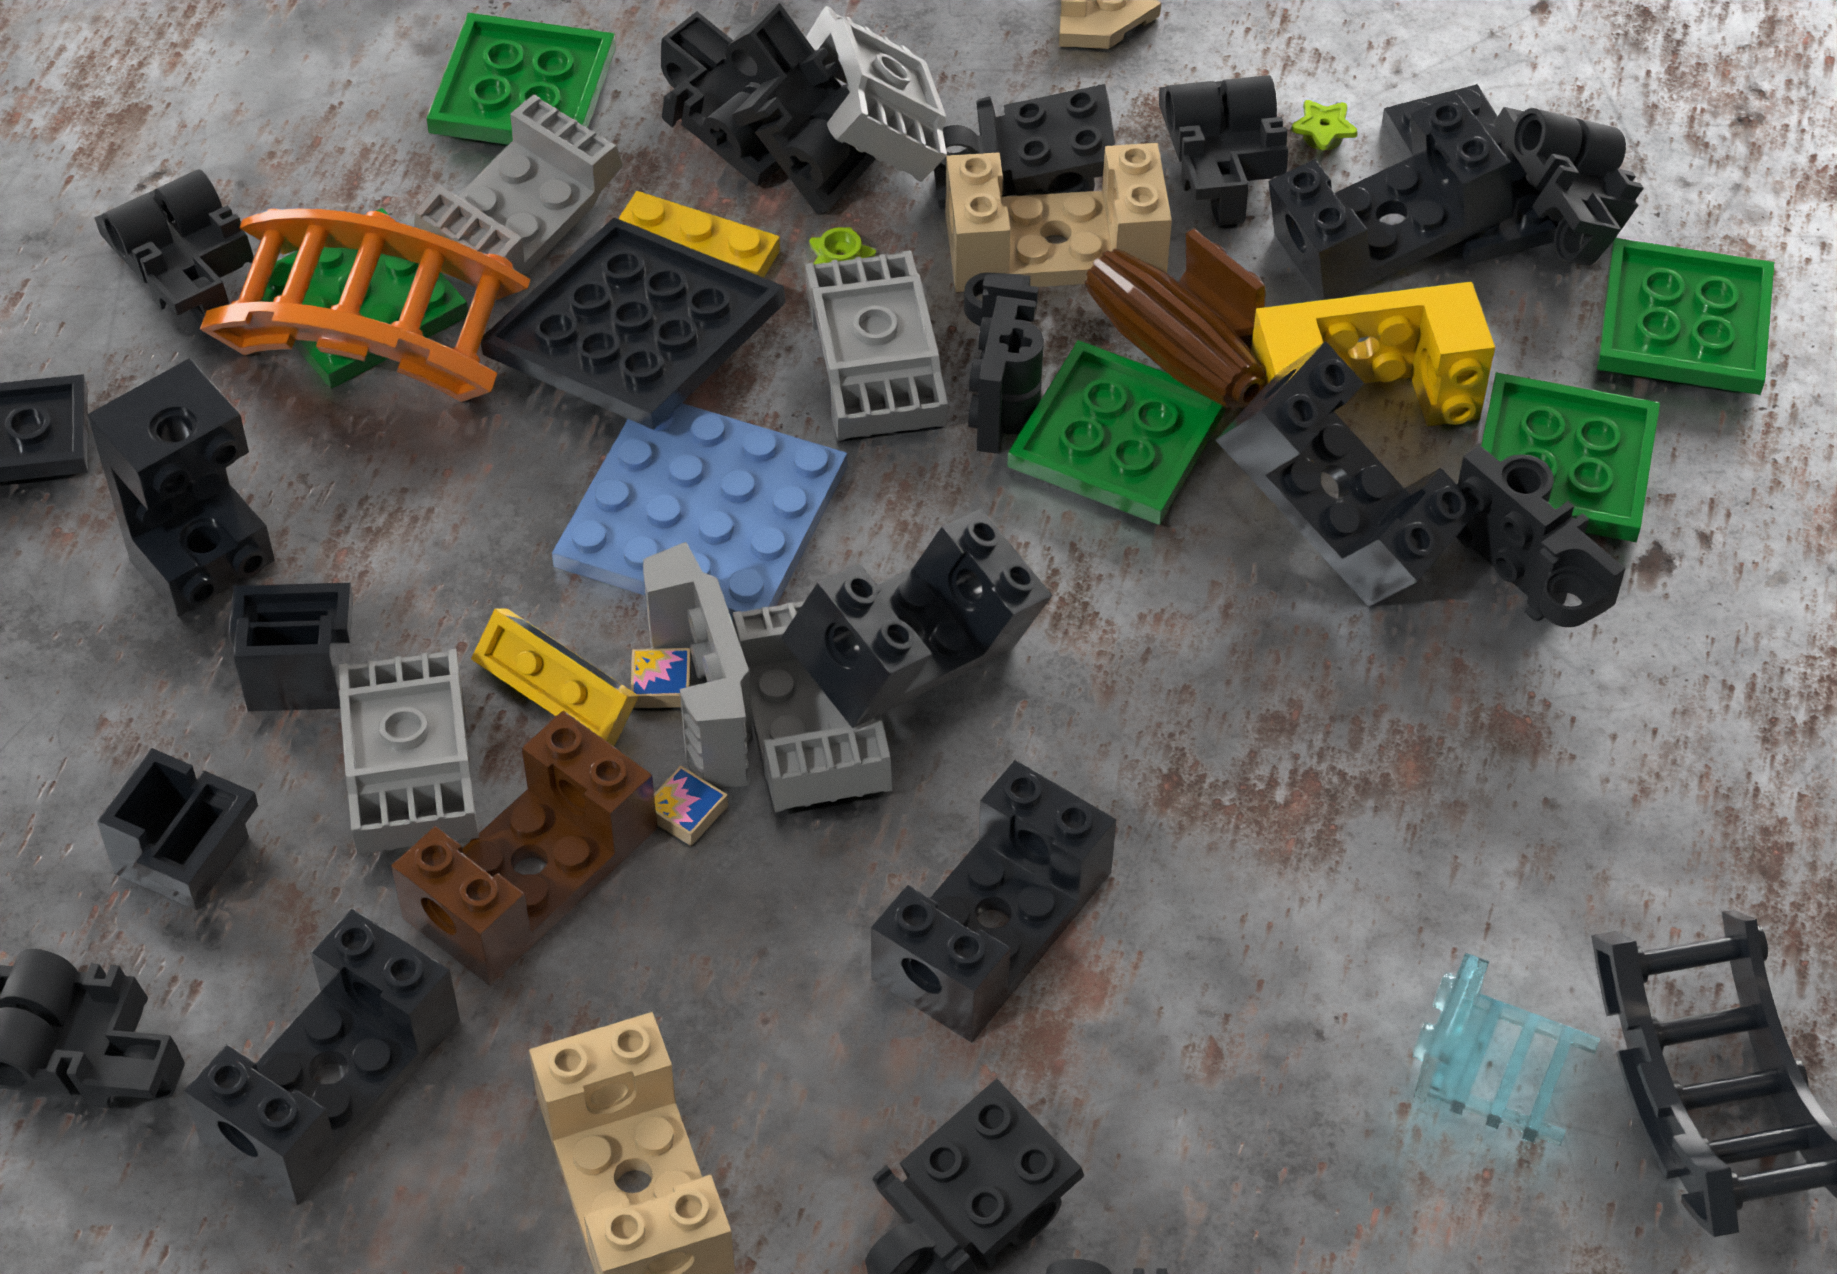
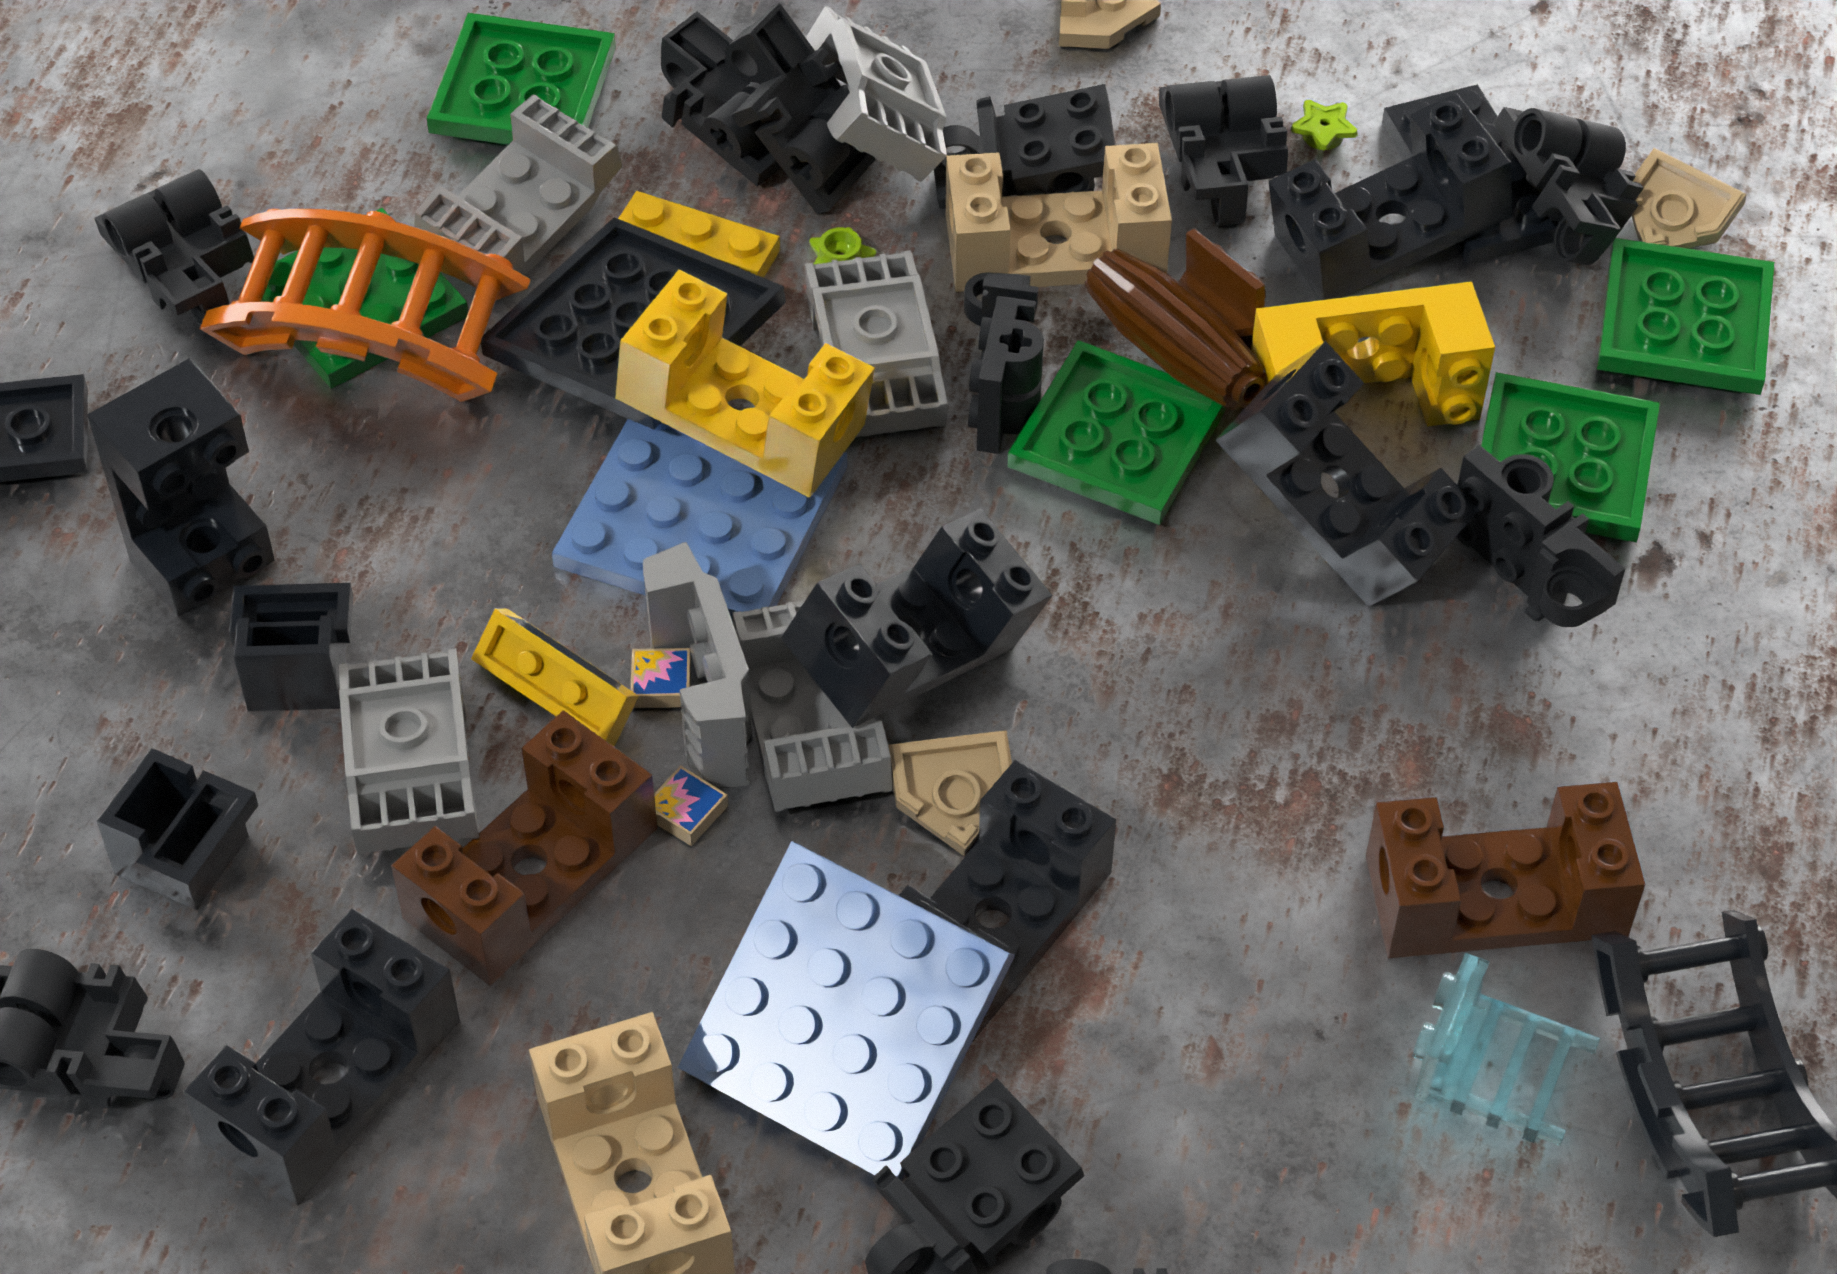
none -> yellow plate [615,270,875,498]
none -> plate [677,841,1015,1181]
none -> tan plate [888,730,1012,856]
none -> reddish brown plate [1366,782,1646,959]
none -> tan plate [1632,148,1746,248]

